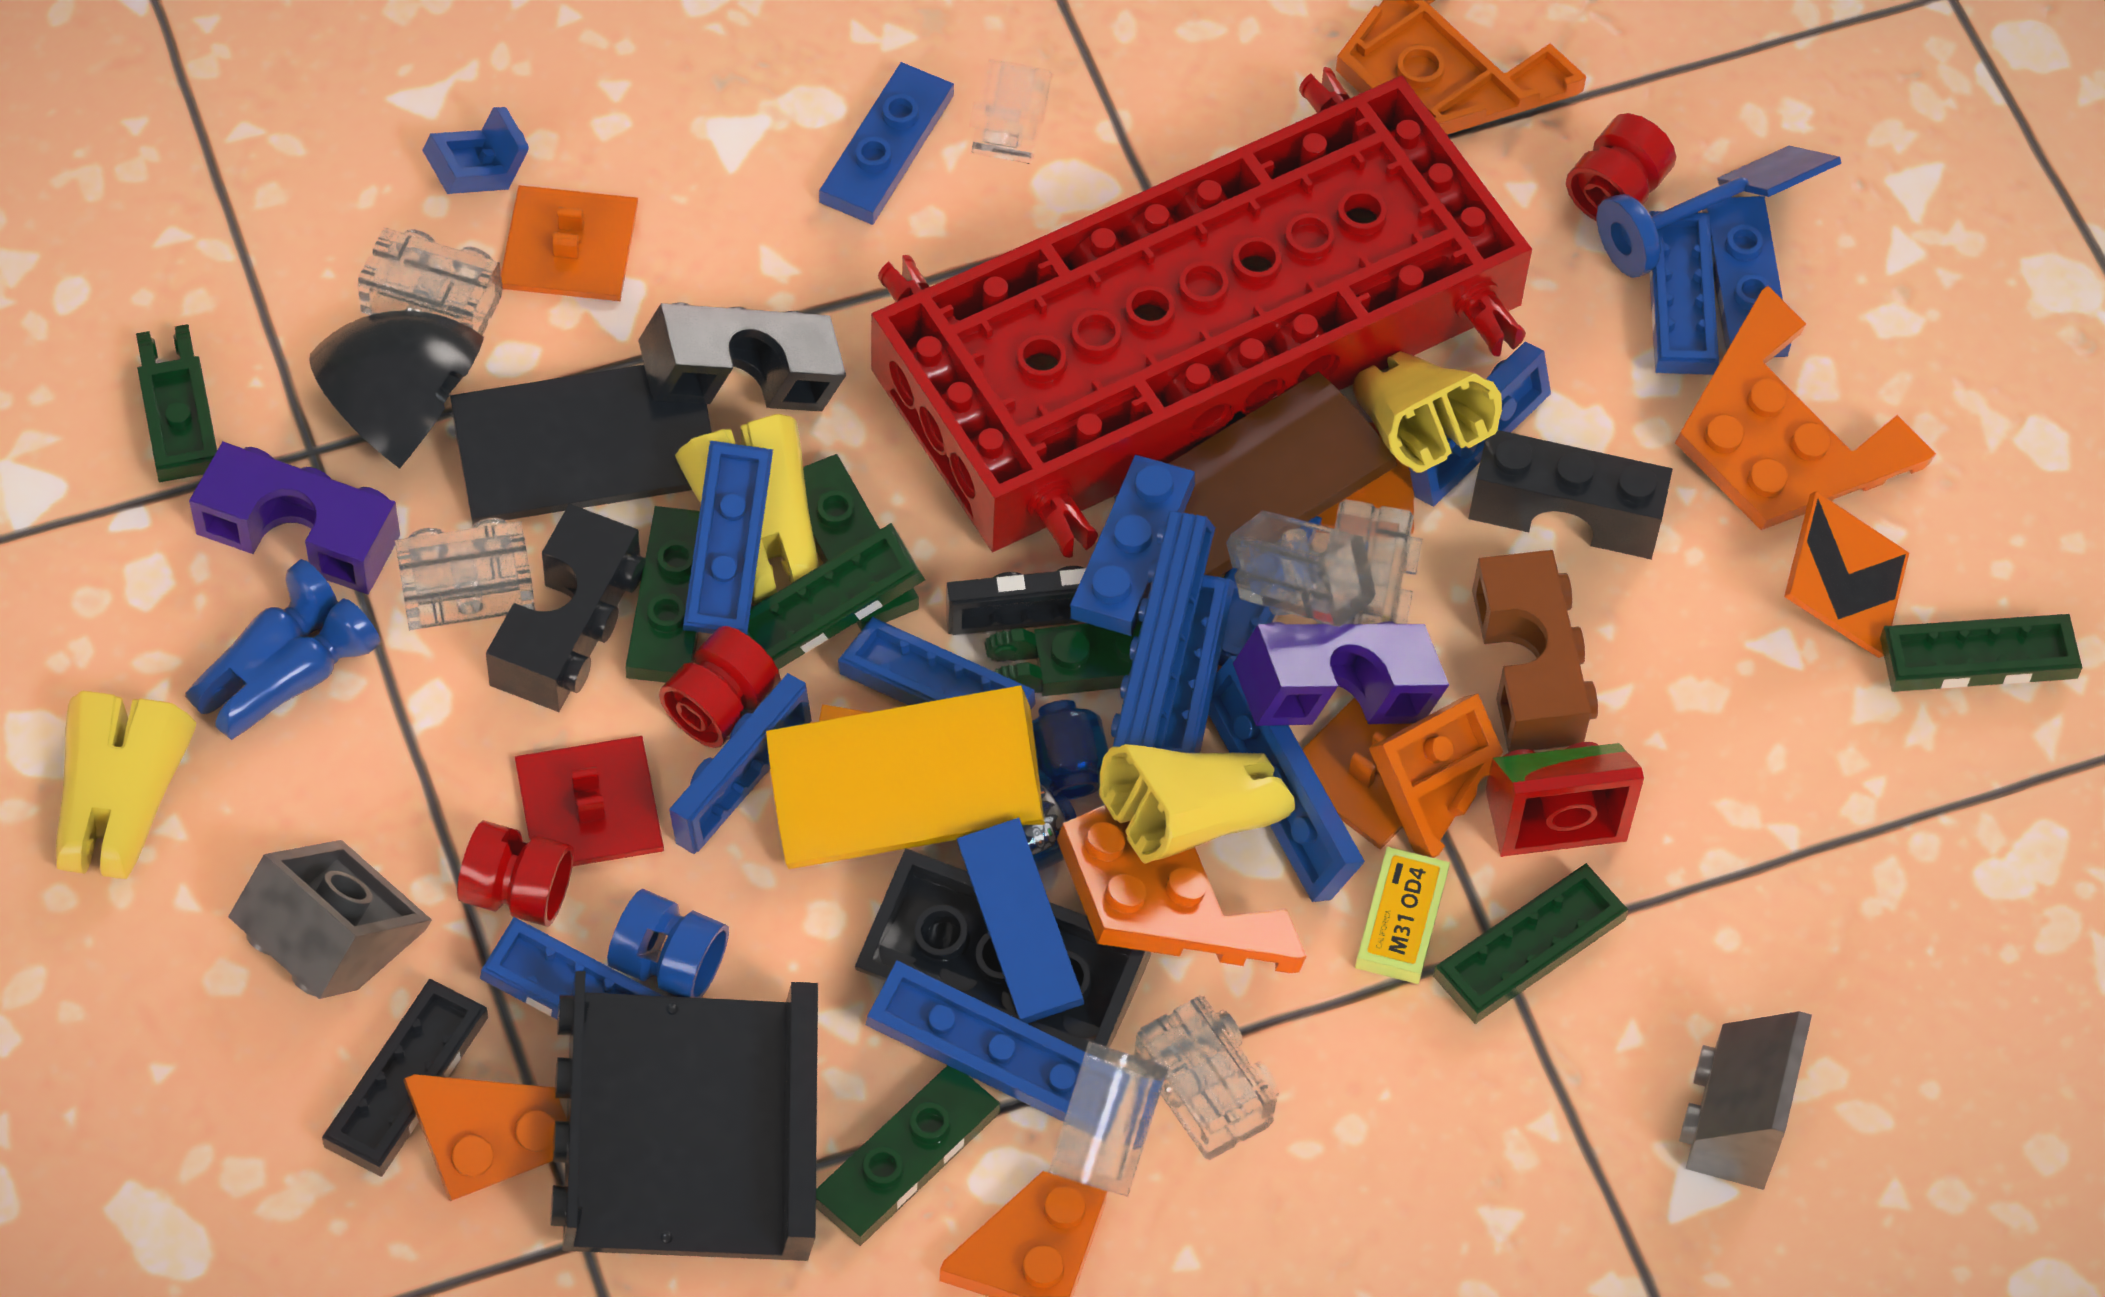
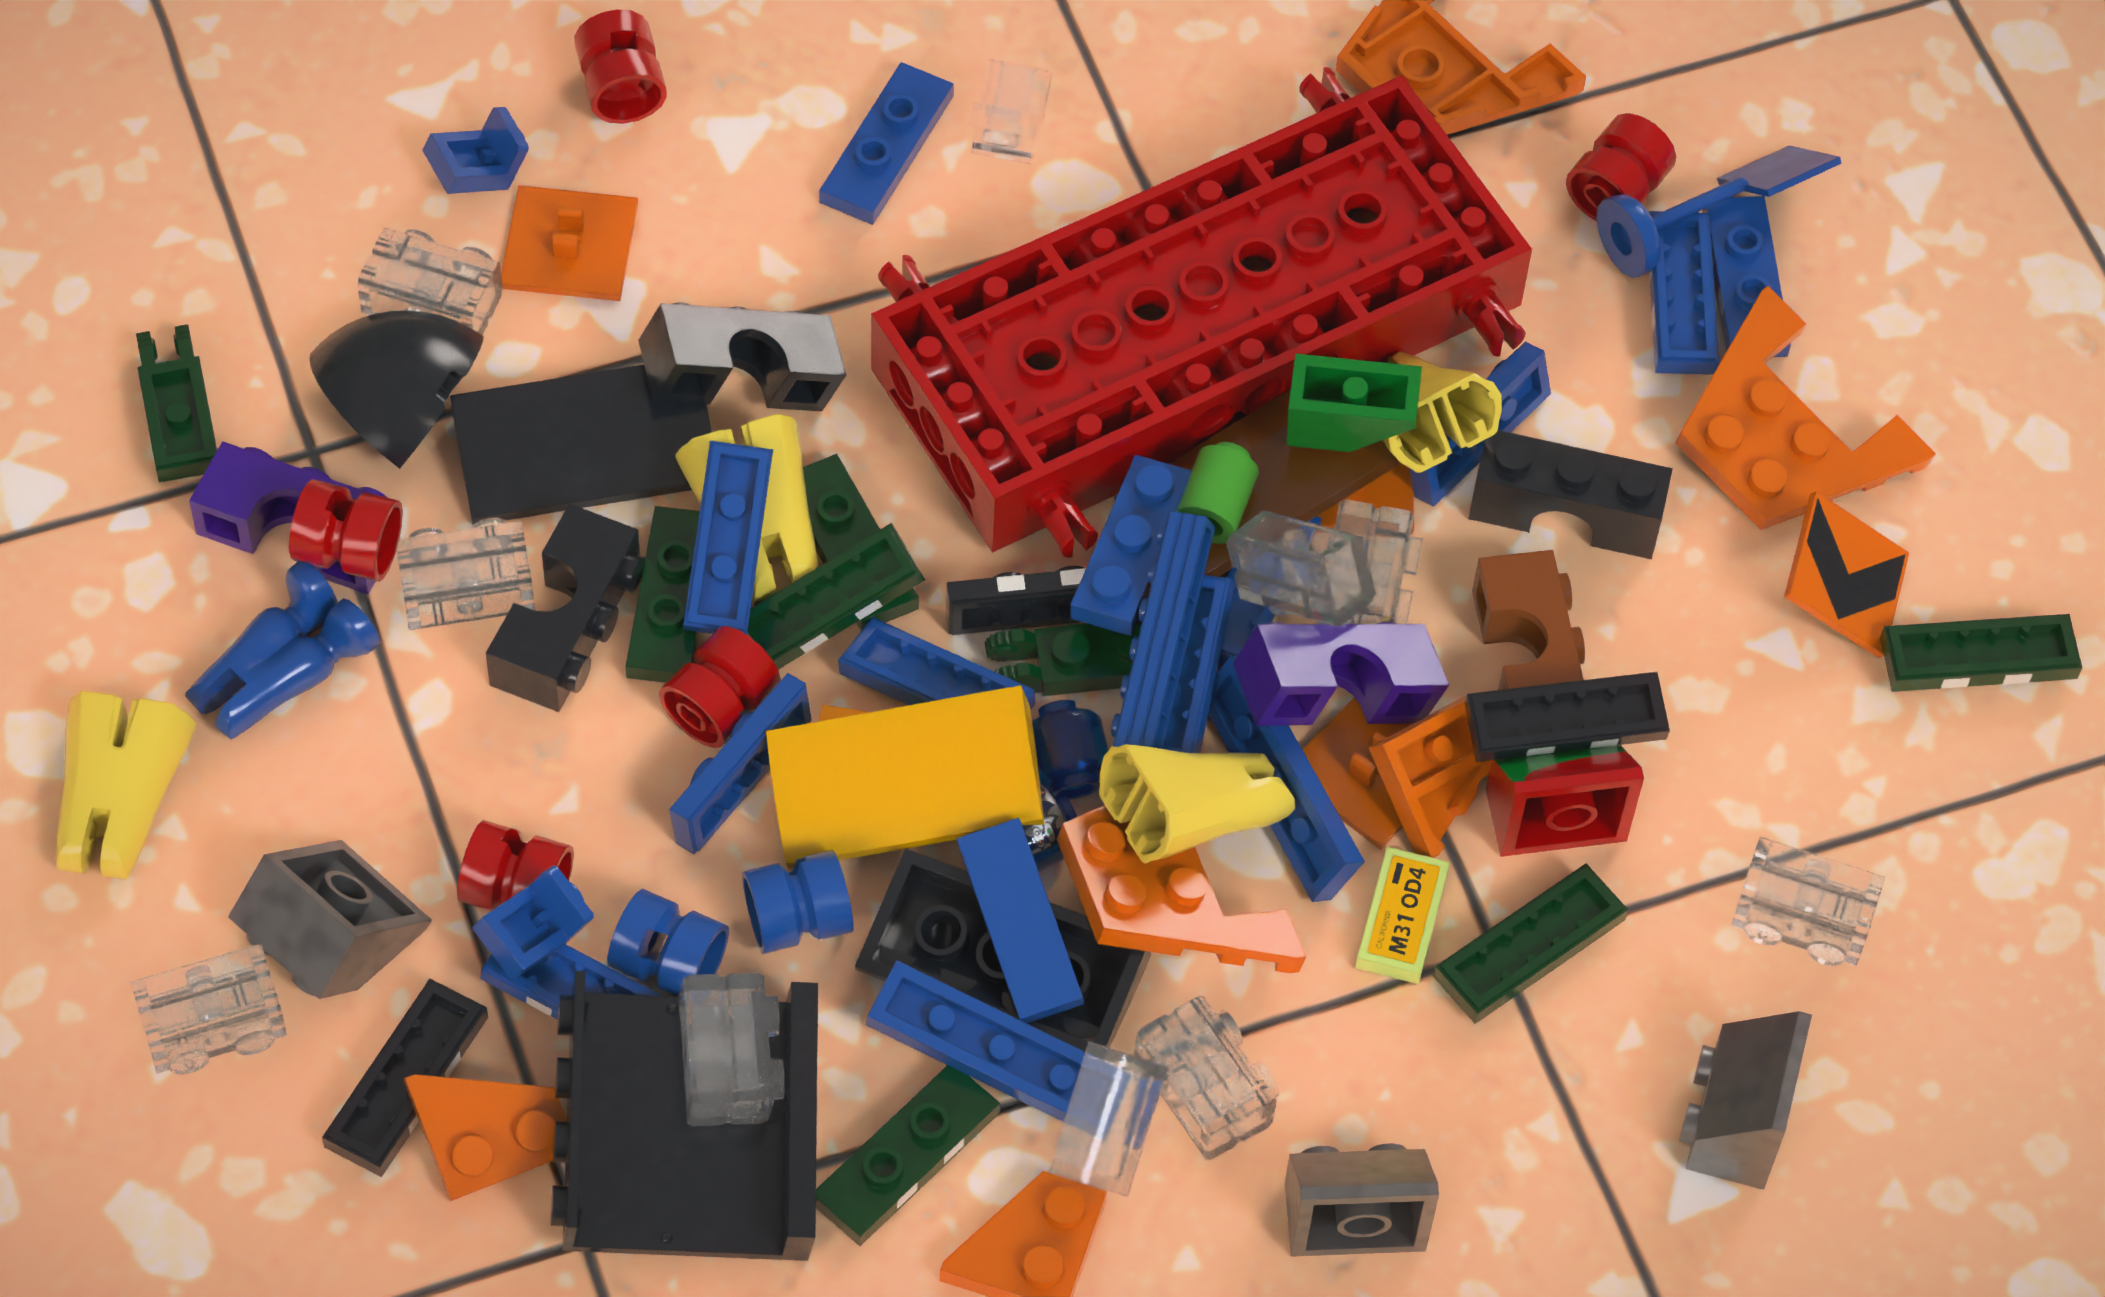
red piece [515,736,664,866] -> none
none -> clear brick [130,943,287,1075]
none -> red wheel [289,479,403,582]
none -> blue bracket [472,865,594,981]
none -> red wheel [574,9,667,124]
none -> clear brick [678,973,785,1126]
none -> blue wheel [742,849,854,955]
none -> bright green brick [1176,442,1259,544]
none -> flat silver slope [1285,1143,1439,1257]
none -> green slope [1287,354,1422,452]
none -> black plate [1464,671,1670,762]
none -> clear brick [1731,836,1885,966]

